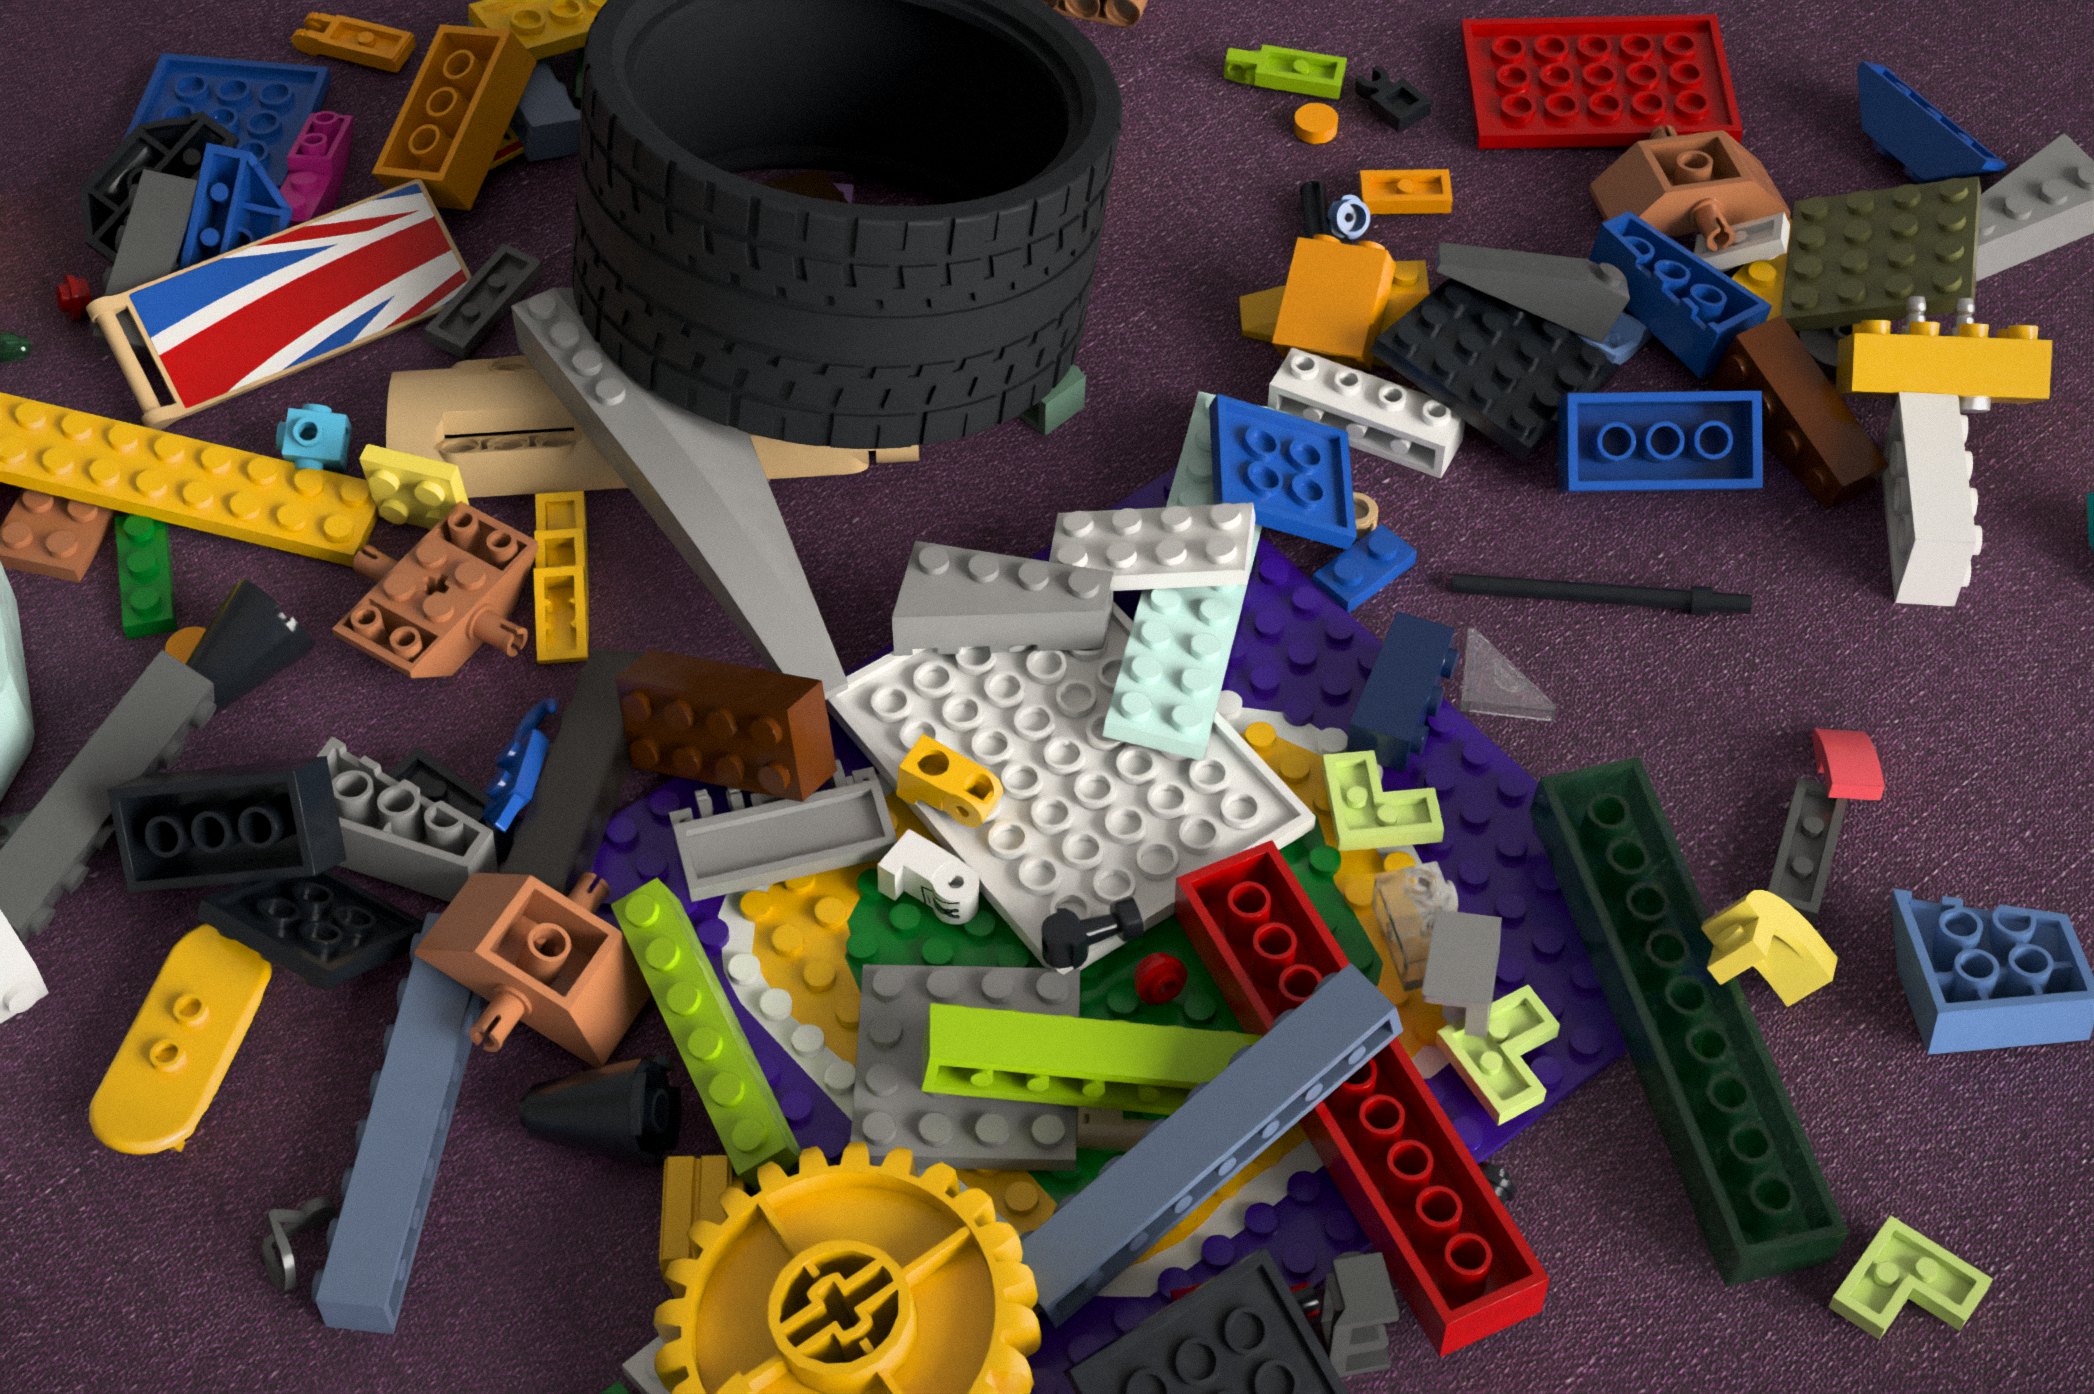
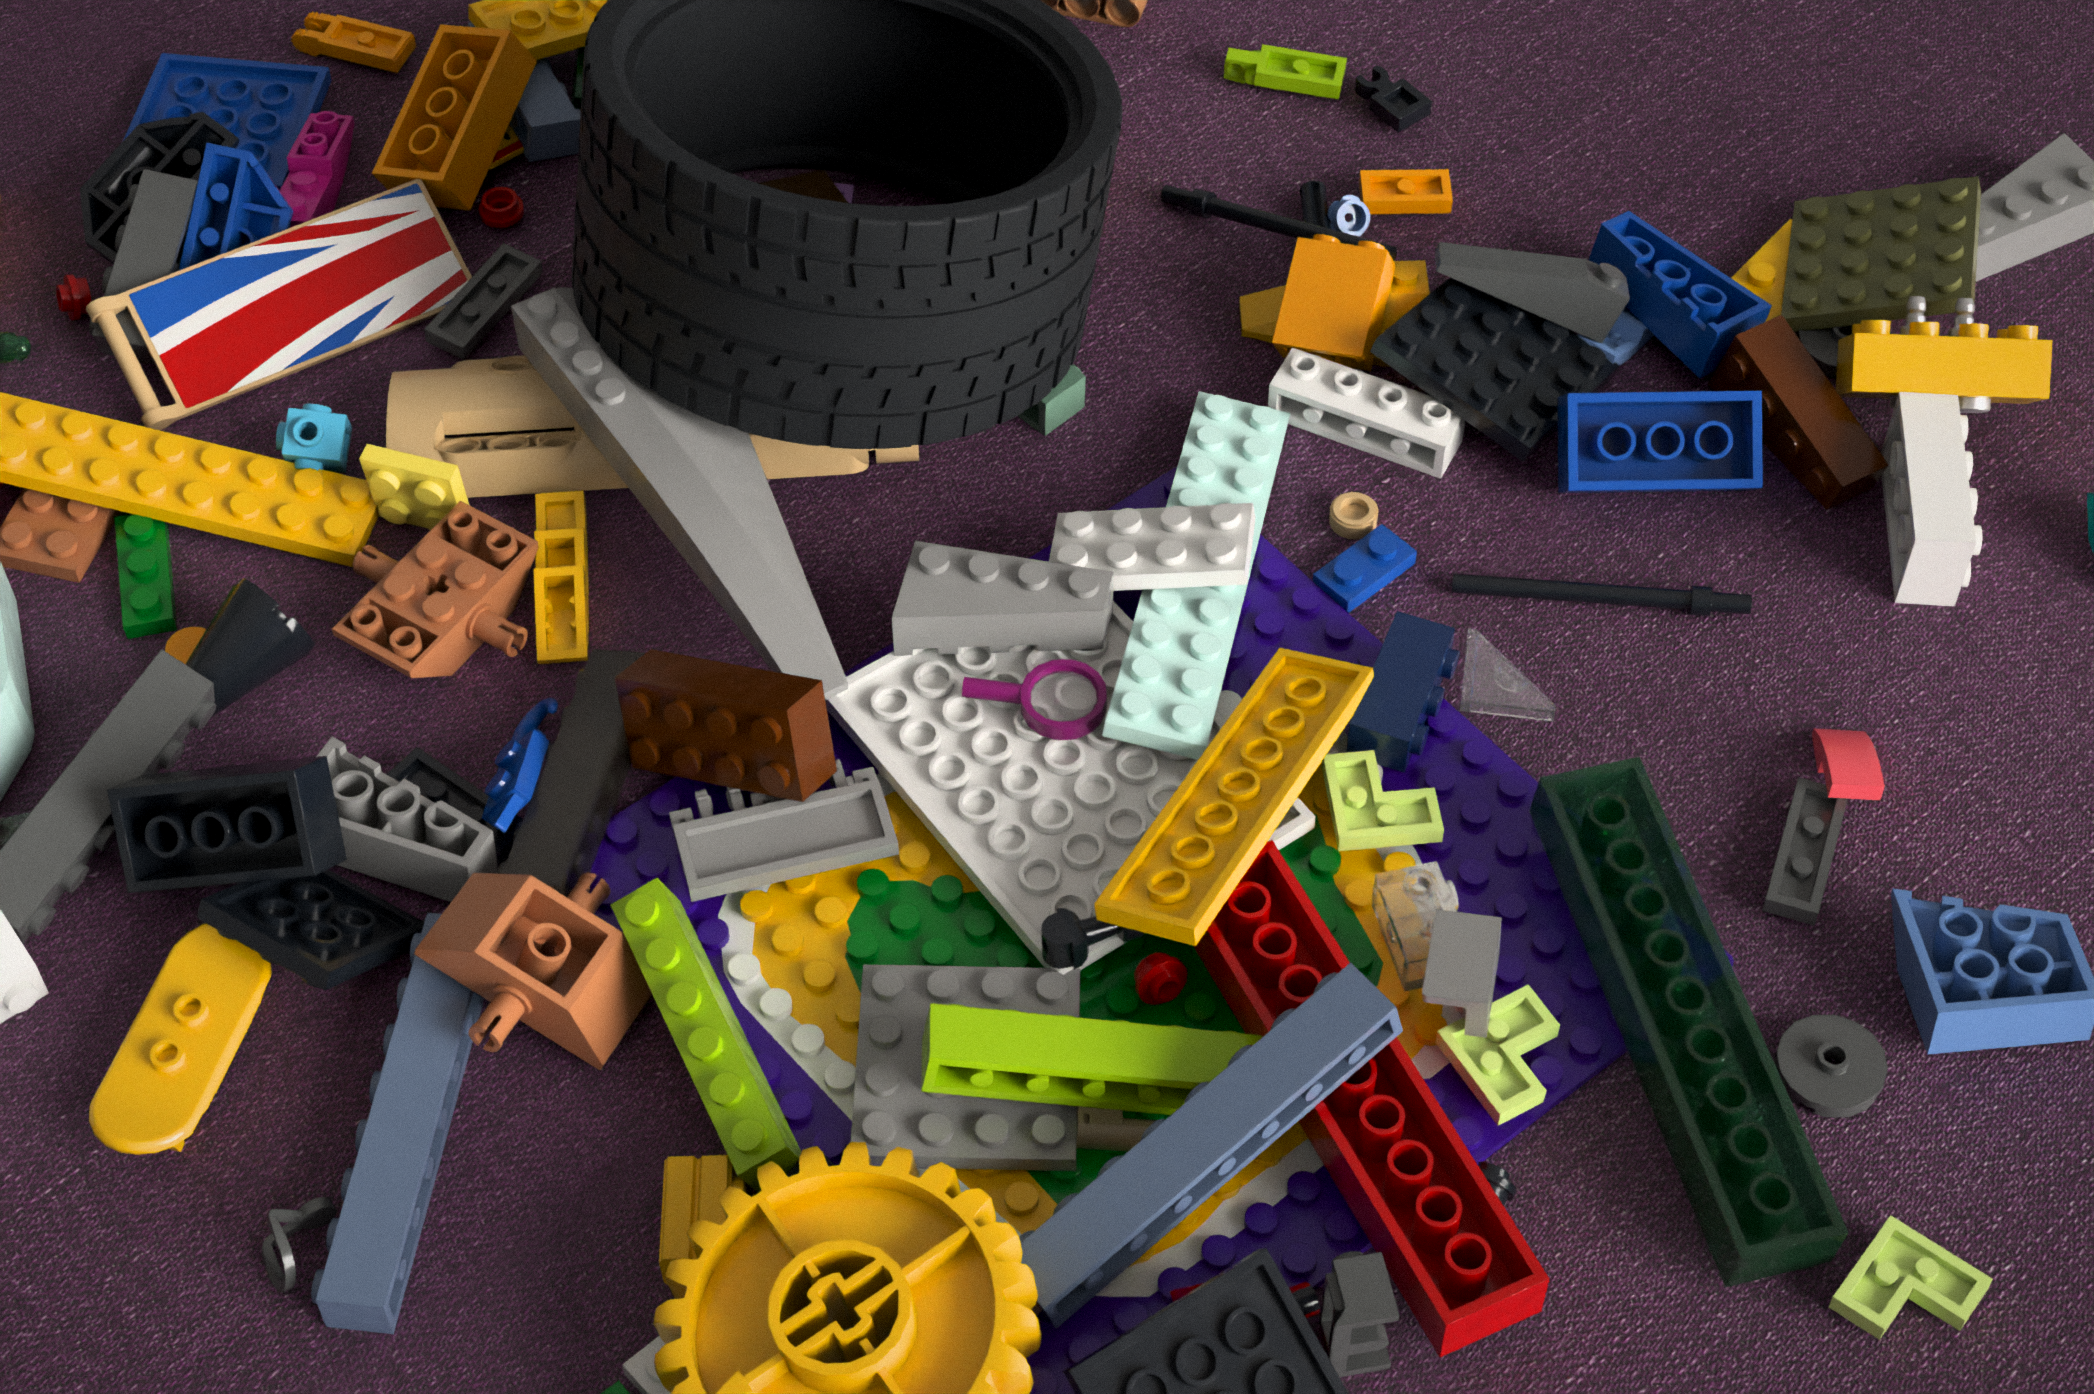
black cone [519,1054,681,1168] -> none
white leg [877,829,979,924] -> none
yellow leg [896,734,1003,828] -> none
blue plate [1209,394,1357,550] -> none
light orange tile [1294,103,1338,144] -> none
red plate [1460,14,1743,149] -> none
nougat slope [1589,125,1791,251] -> none
white plate [1694,212,1790,272] -> none
light yellow arch [1701,890,1838,1007] -> none
blue wedge [1857,61,2008,184] -> none
none -> red plate [479,187,524,228]
none -> magenta piece [962,659,1107,740]
none -> yellow plate [1094,648,1374,946]
none -> black bar [1161,185,1397,261]
none -> dark grey plate [1773,1015,1888,1118]

